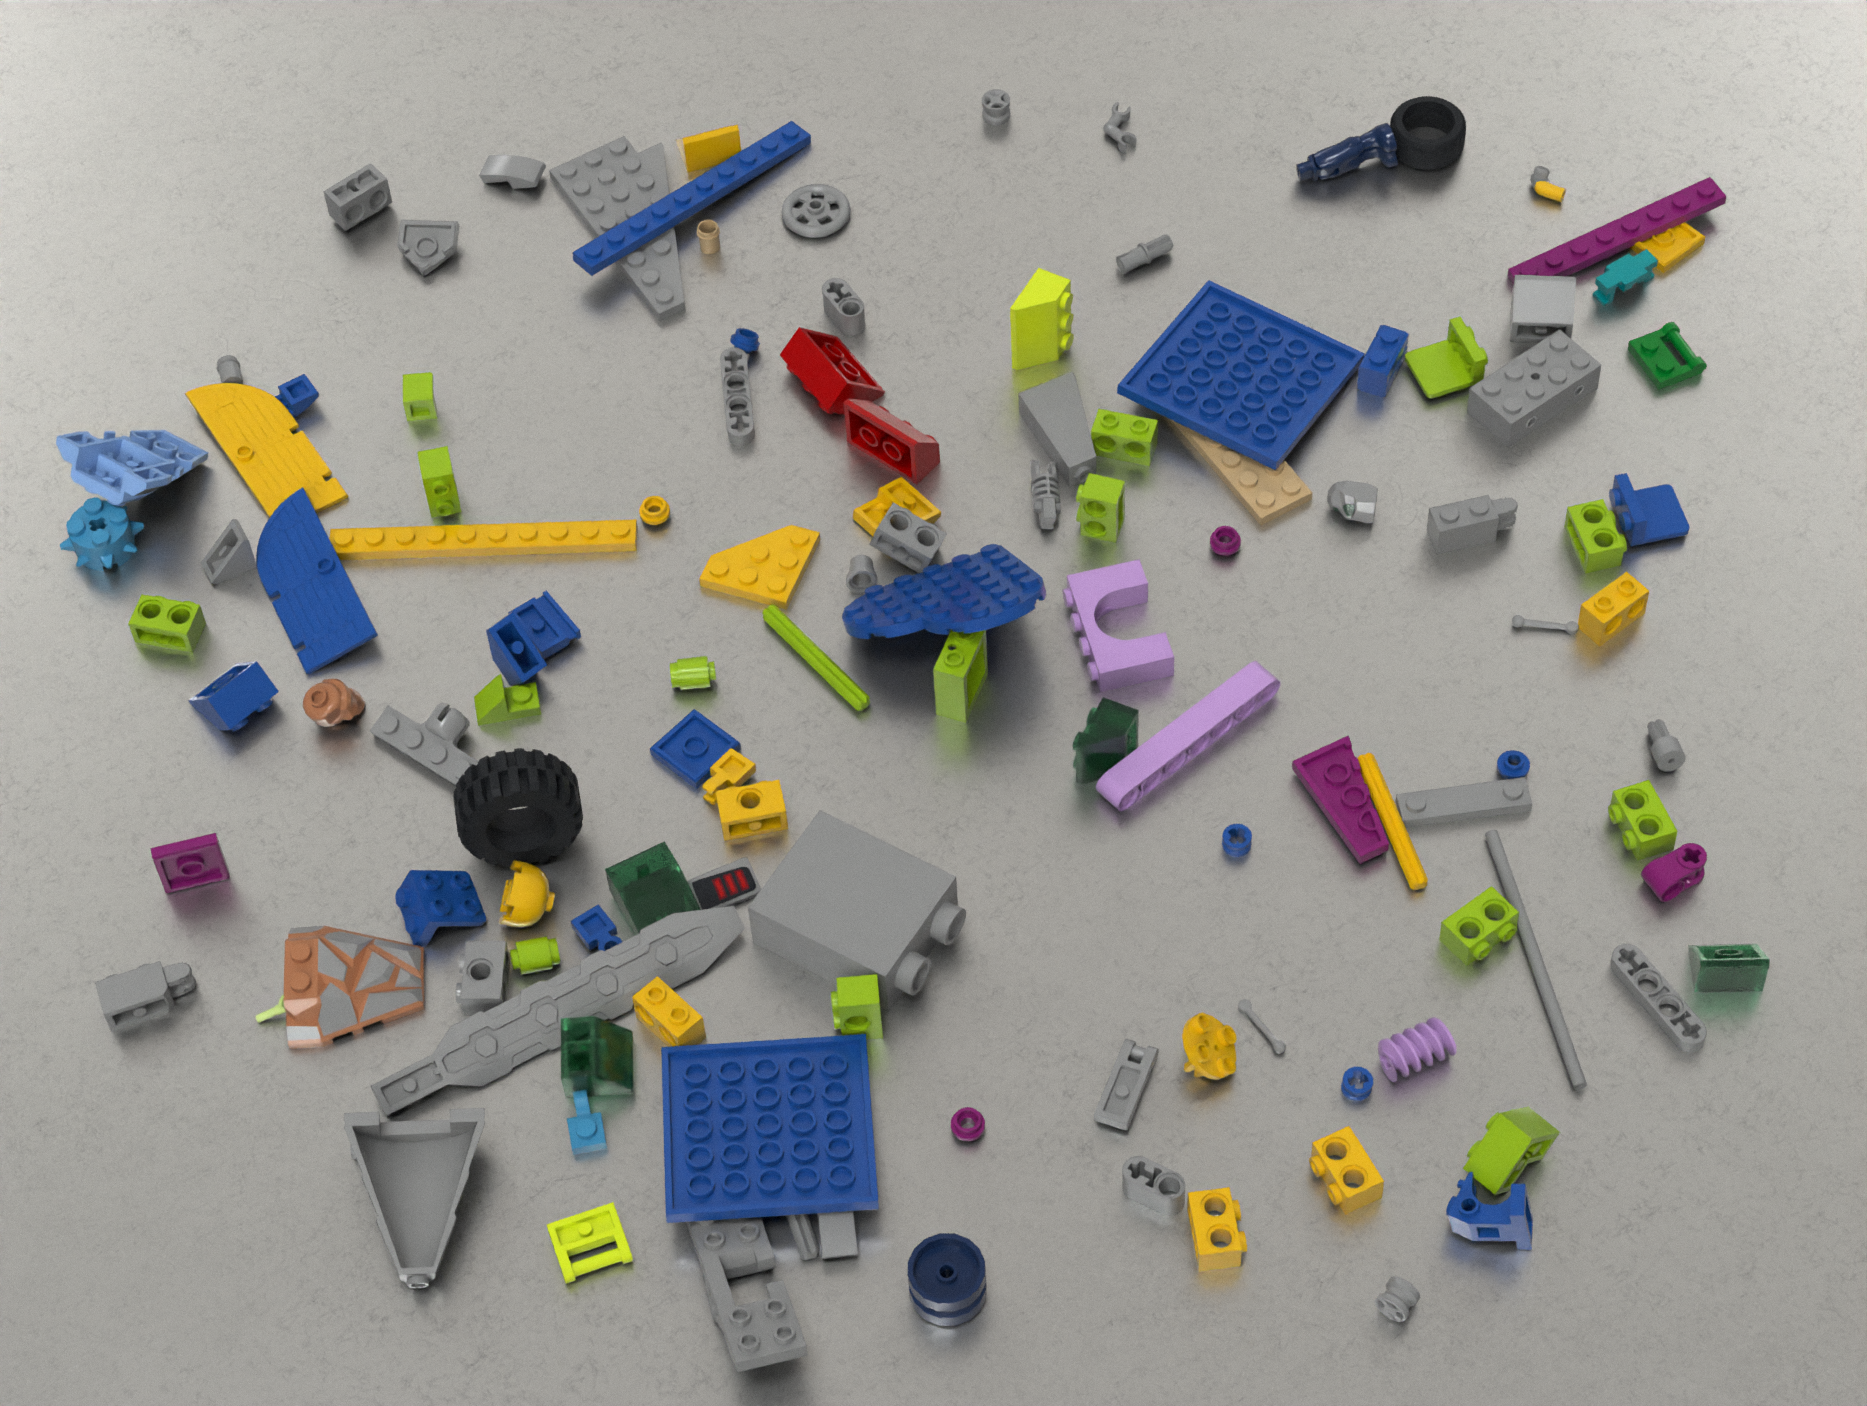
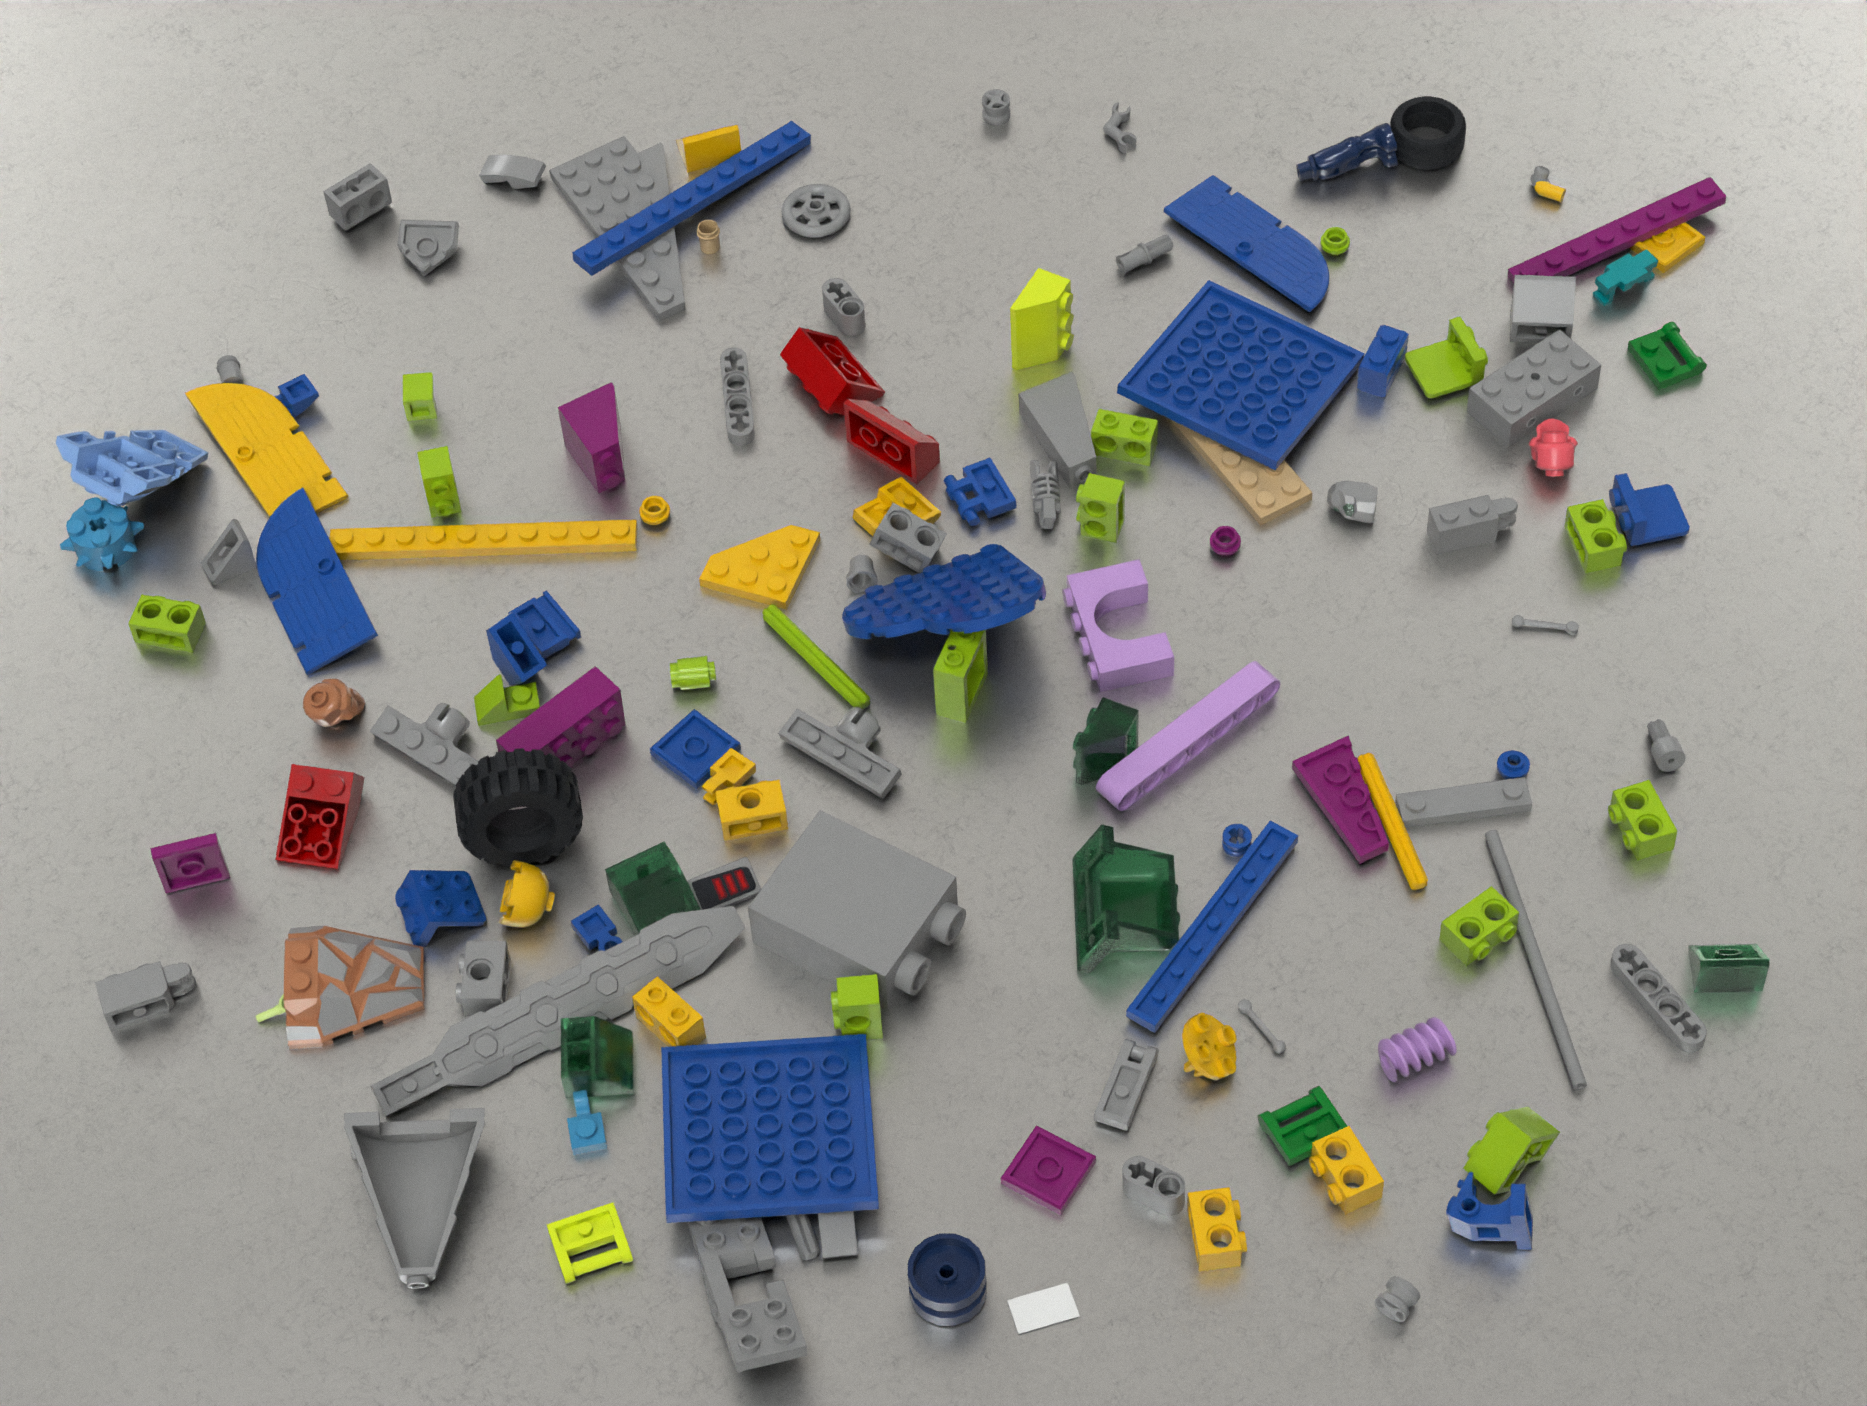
blue slope [188,661,279,732] -> none
lime brick [510,936,560,975] -> none
blue plate [730,328,760,354] -> none
magenta plate [951,1107,985,1141] -> none
blue bush [1341,1067,1373,1101] -> none
yellow brick [1578,572,1649,647] -> none
magenta piece [1641,843,1707,902] -> none
none -> red slope [275,764,365,869]
none -> magenta piece [496,666,626,768]
none -> magenta slope [558,382,625,494]
none -> light grey plate [778,707,902,799]
none -> blue plate [943,458,1017,526]
none -> magenta tile [1000,1125,1096,1216]
none -> white sticker [1007,1282,1080,1334]
none -> clear green windscreen [1072,824,1180,973]
none -> blue plate [1126,821,1298,1033]
none -> blue door [1163,175,1329,312]
none -> green plate [1257,1086,1347,1166]
none -> lime plate [1320,227,1350,254]
none -> coral head [1529,419,1578,476]

